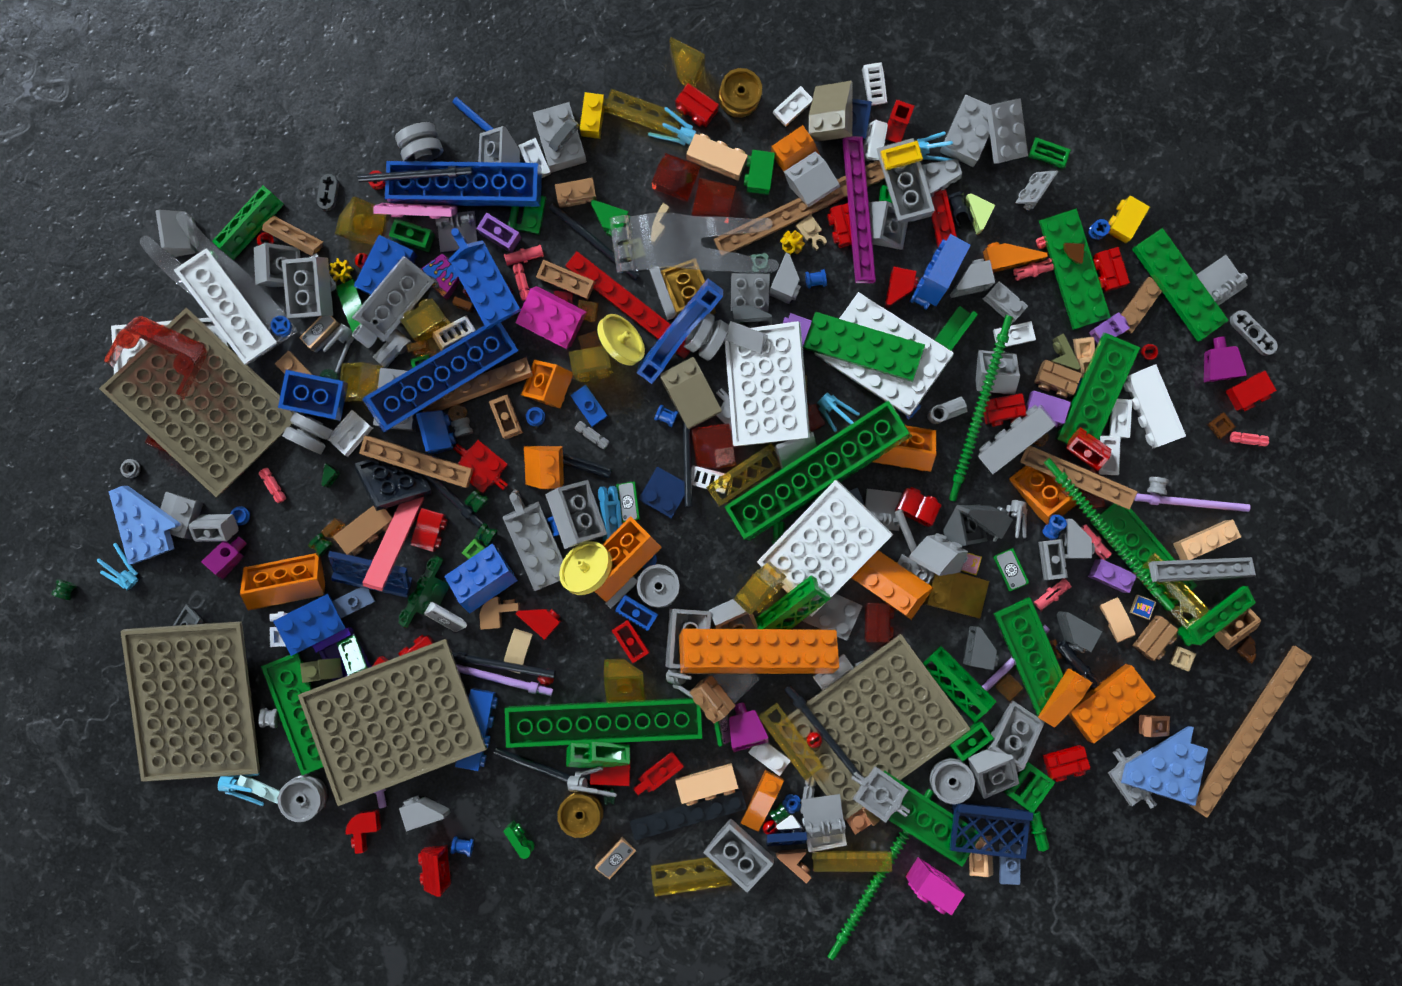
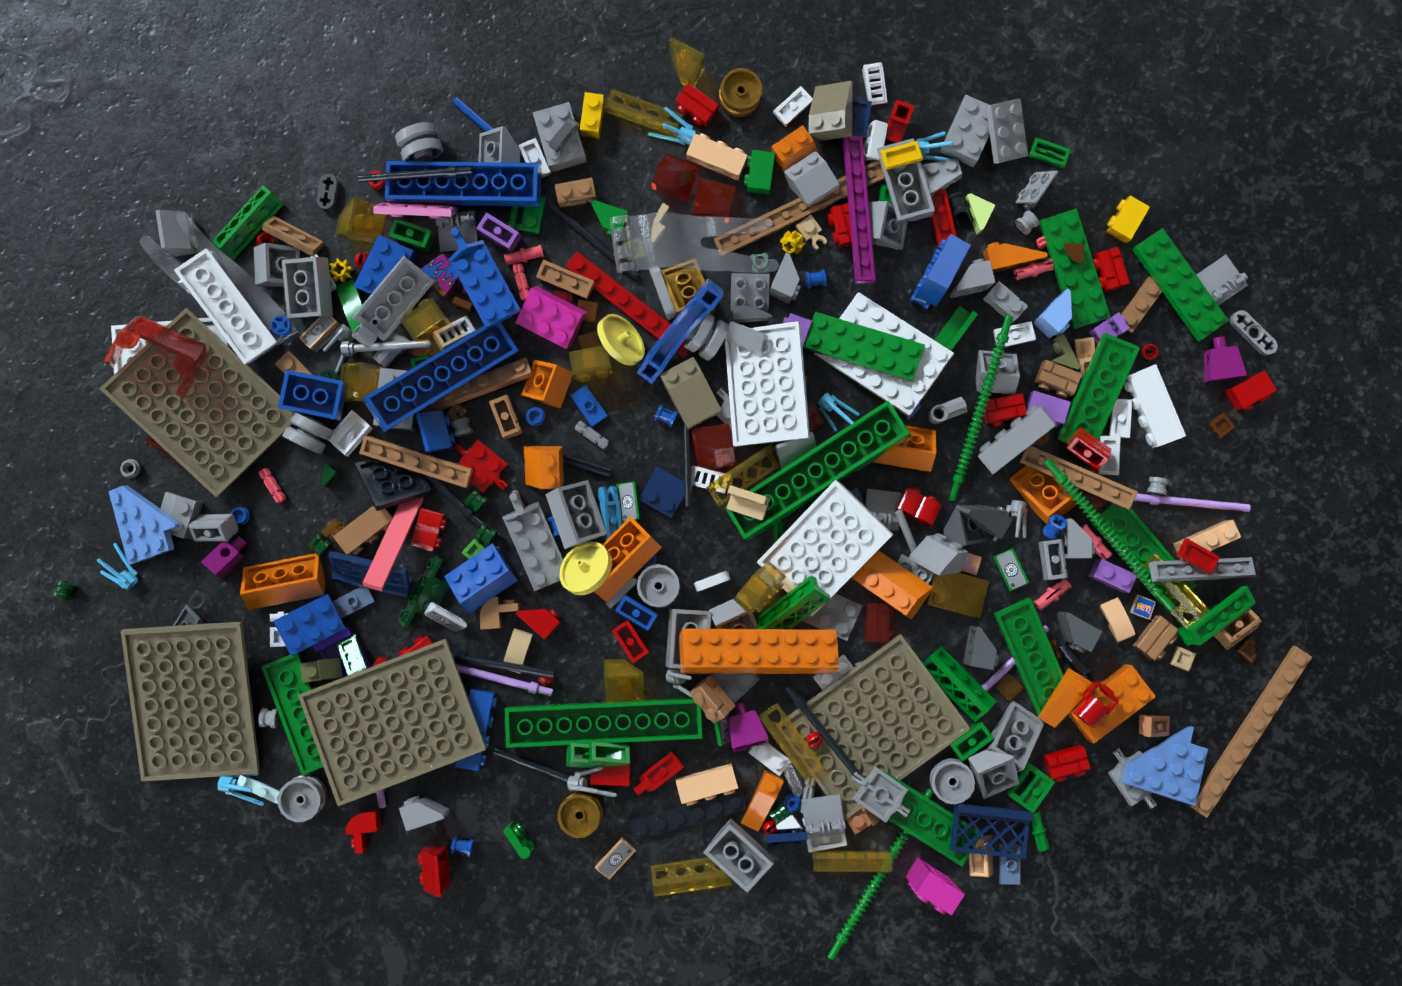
nougat slope [776,849,811,884] -> none
red slope [885,267,918,308] -> none
blue bush [1088,219,1110,240] -> none
coral axle [1230,432,1269,447] -> none
none -> light grey piece [341,340,431,357]
none -> white beam [694,570,731,592]
none -> tan panel [727,485,770,520]
none -> clear axle [780,760,804,796]
none -> light grey wheel [1015,211,1039,235]
none -> light blue slope [1033,289,1072,339]
none -> red piece [1073,681,1119,728]
none -> red tile [1176,538,1220,574]

